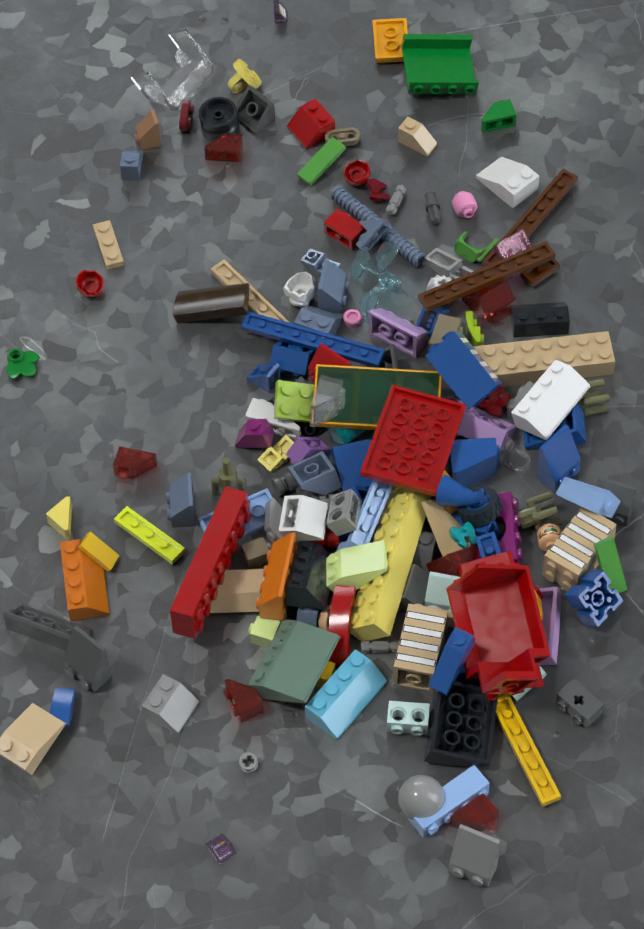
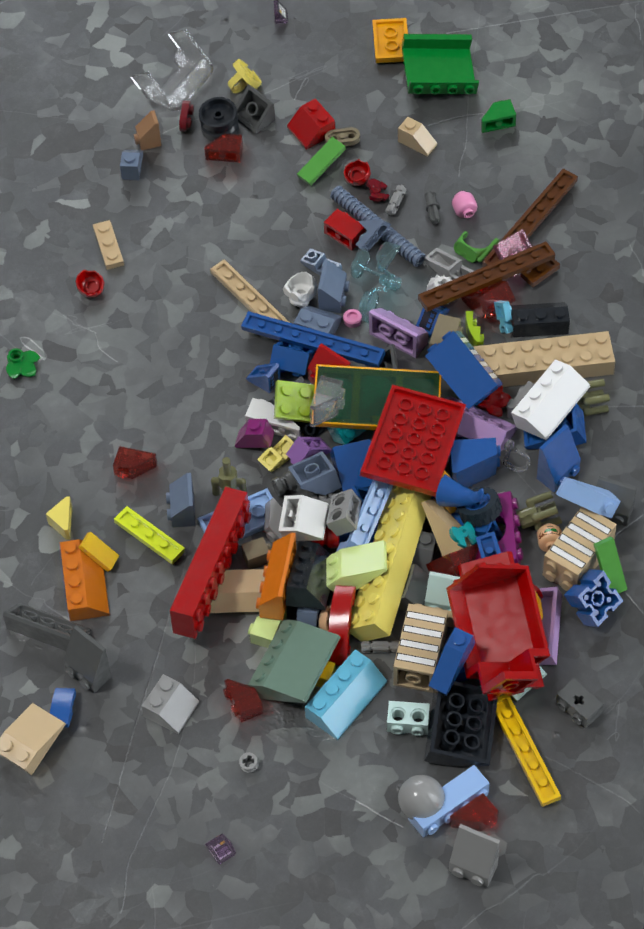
dark brown slope [173,283,250,323] -> none
white slope [476,157,539,208] -> none
none -> medium azure plate [494,300,513,334]

